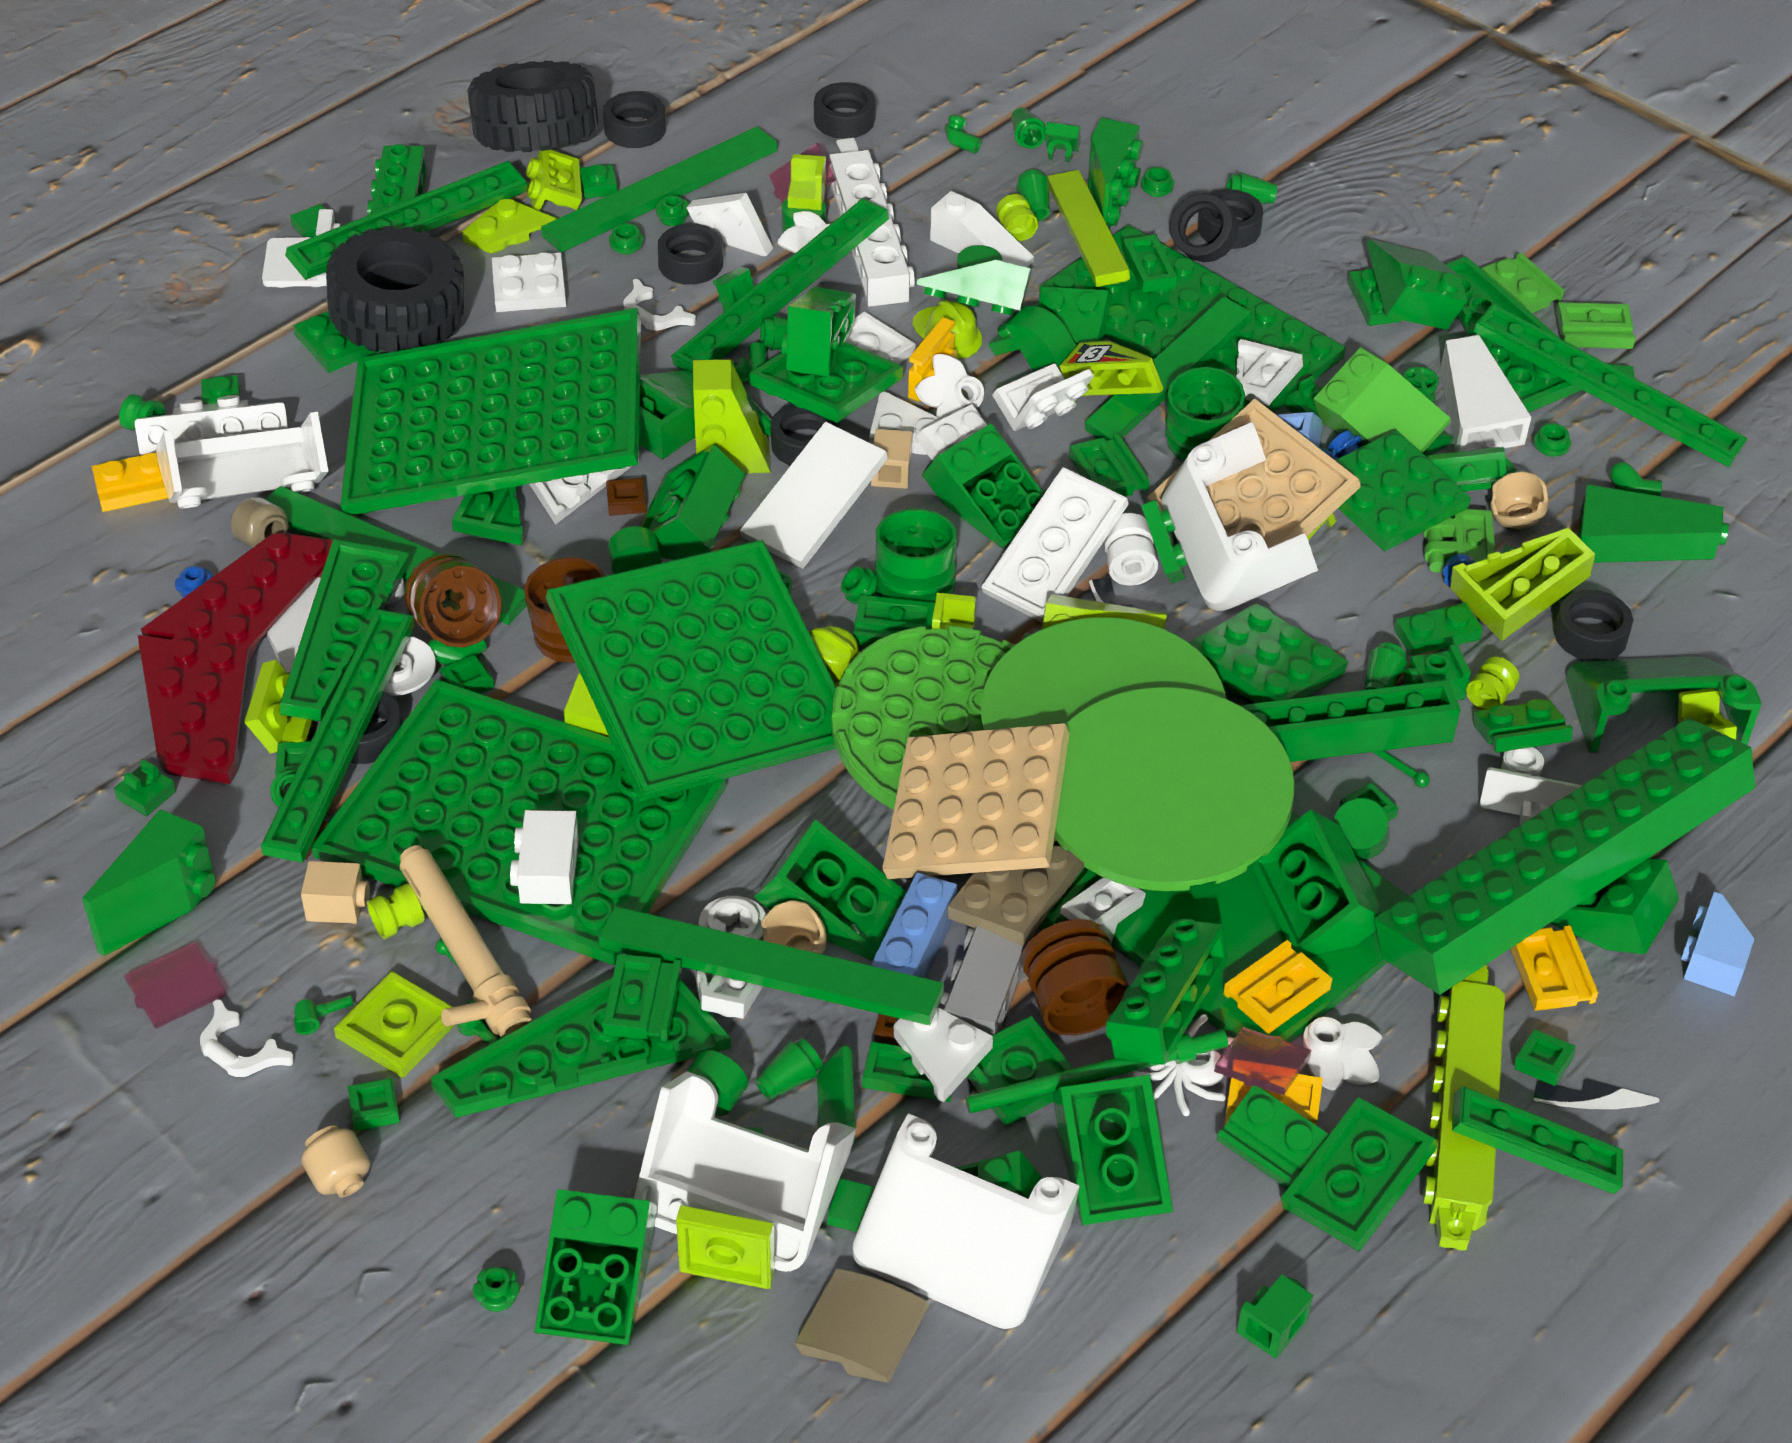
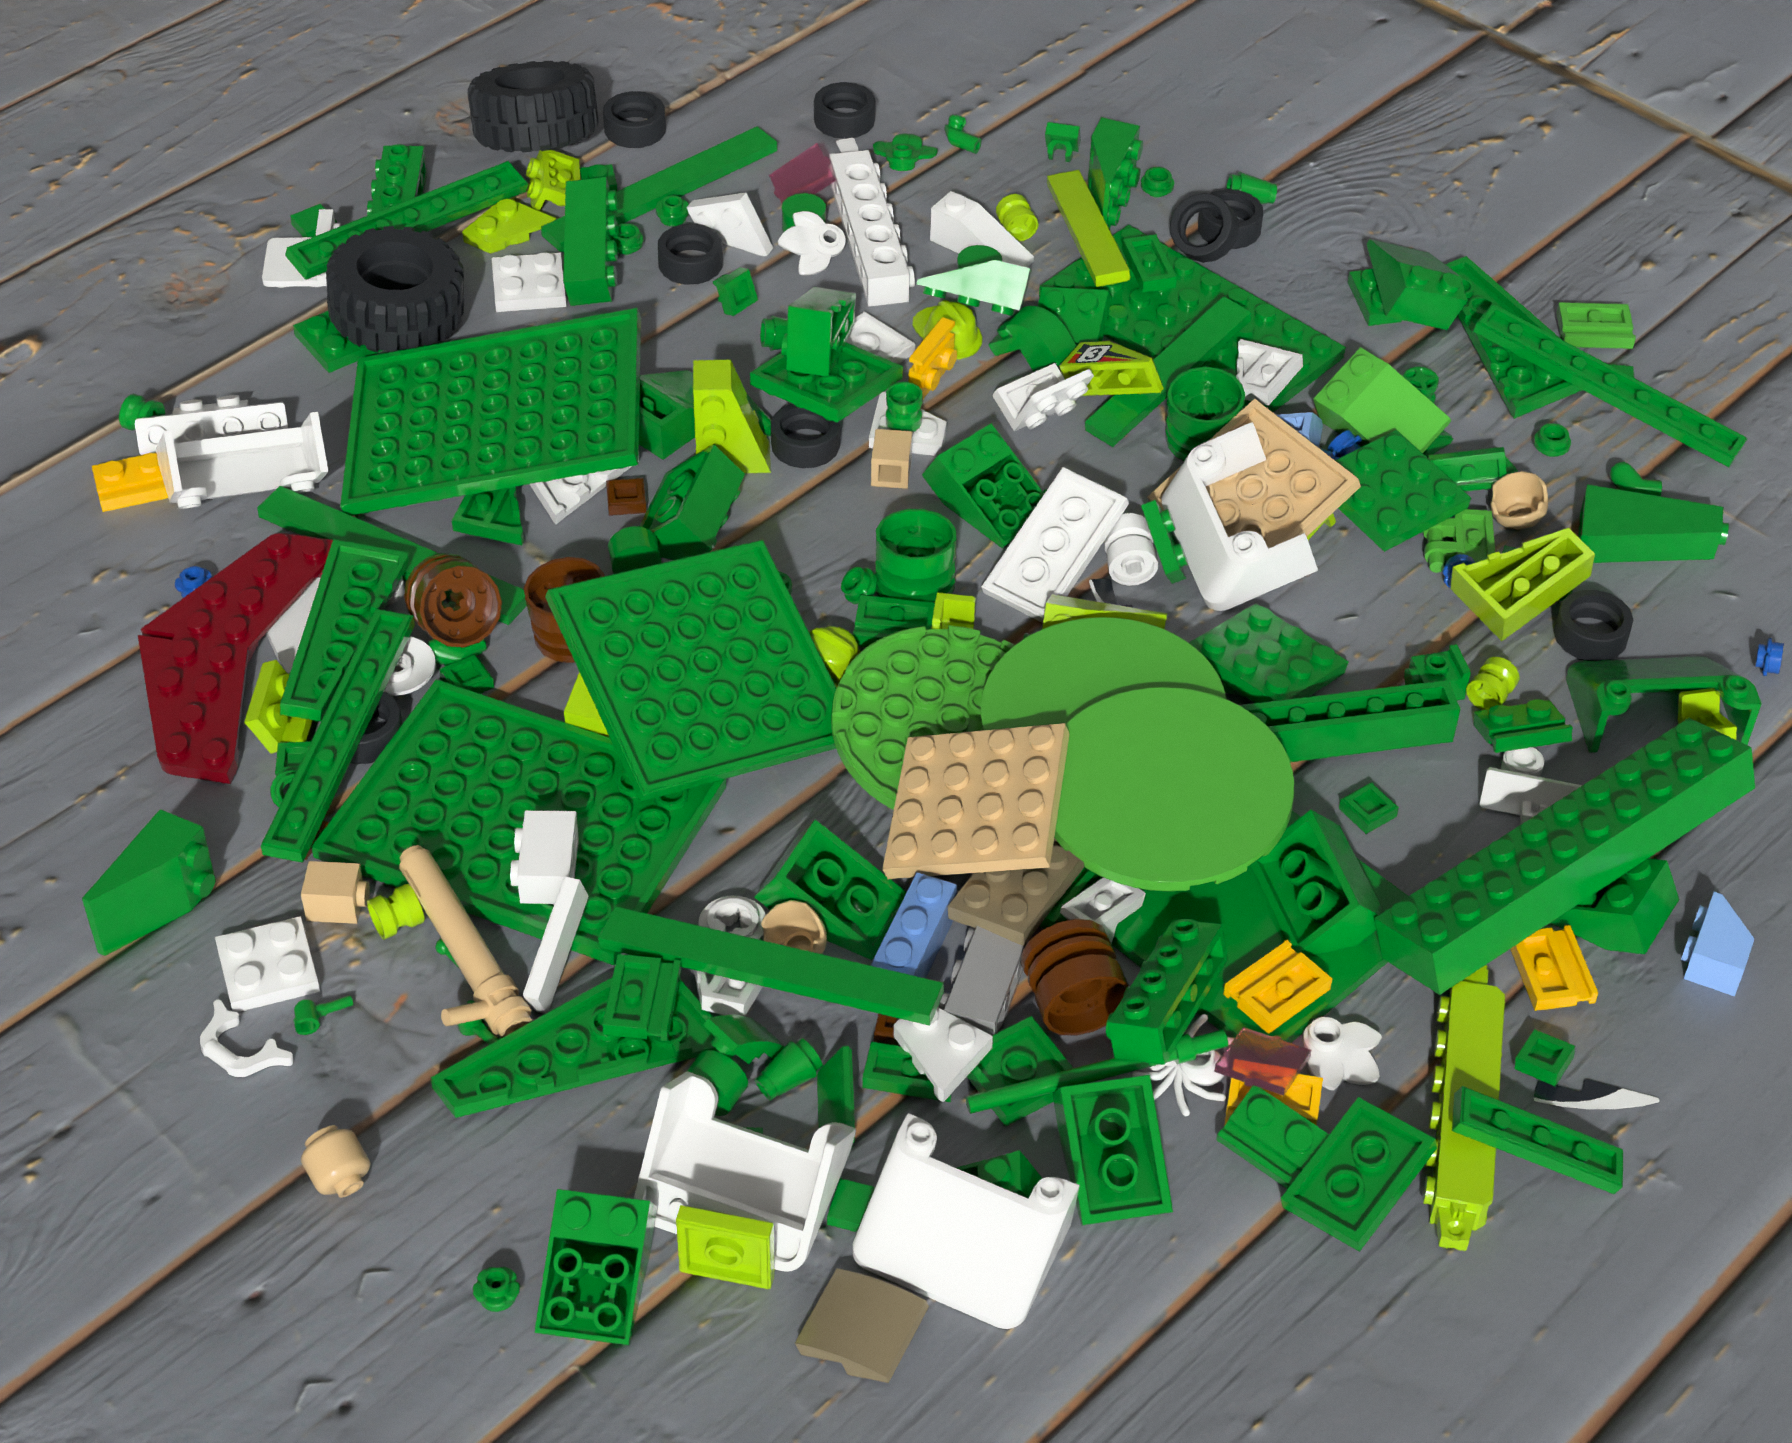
green tile [114,759,176,817] -> none
clear pink piece [124,943,226,1029] -> none
green plate [201,375,241,405] -> none
dark tan head [231,497,289,548] -> none
lime tile [334,971,455,1078] -> none
green tile [347,1078,400,1131] -> none
white helmet [623,279,696,331] -> none
green tile [671,198,889,373] -> none
green arm [732,342,766,382] -> none
white tile [740,422,888,569] -> none
lime panel [788,154,826,210] -> none
white plate [915,354,984,419] -> none
white plate [915,404,987,461] -> none
green cone [1011,108,1046,149] -> none
green cone [1016,170,1050,221] -> none
green plate [1069,434,1150,497] -> none
green brick [1237,1274,1314,1359] -> none
green tile [1285,376,1325,417] -> none
green piece [1333,798,1390,860] -> none
green cone [1364,642,1407,690] -> none
green hinge [1372,751,1430,788] -> none
green plate [1394,603,1483,656] -> none
white slope [1441,335,1531,452] -> none
bright green plate [1482,253,1565,313] -> none
none -> white plate [215,916,320,1013]
none -> white tile [523,877,589,1014]
none -> green brick [563,177,618,306]
none -> green slope [703,1015,785,1064]
none -> green plate [873,133,938,171]
none -> green wheel [885,382,923,432]
none -> blue plate [1755,638,1784,676]

